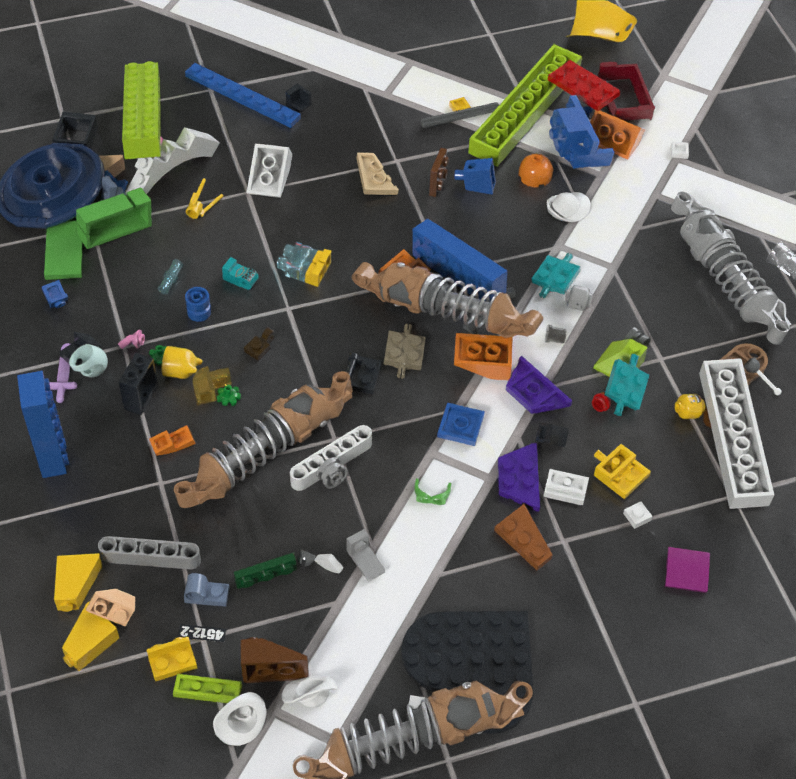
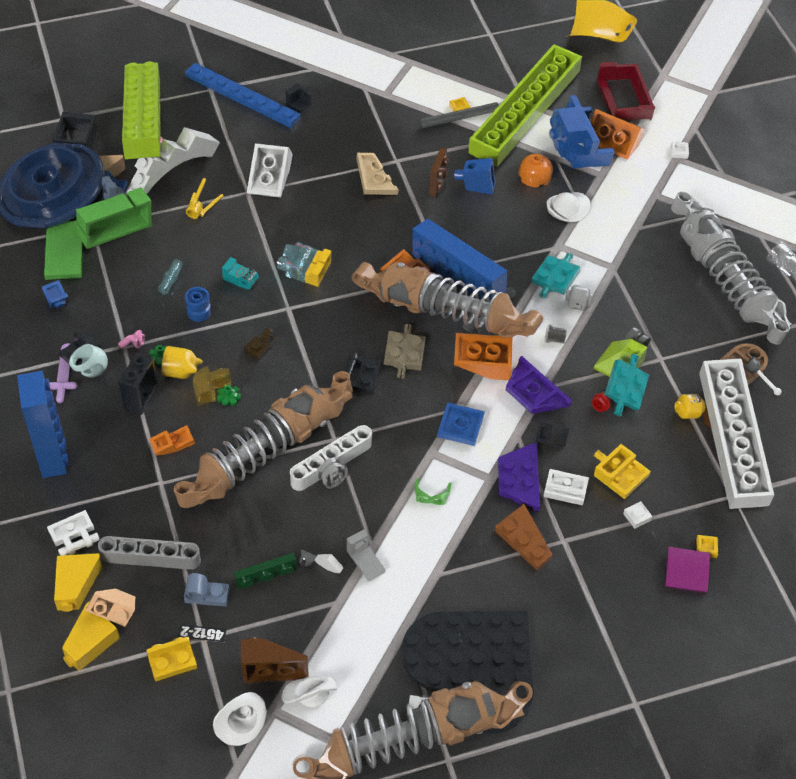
lime tile [173,674,242,703] -> none
red plate [548,60,620,111] -> none
none -> white plate [47,510,100,556]
none -> yellow tile [696,535,718,558]

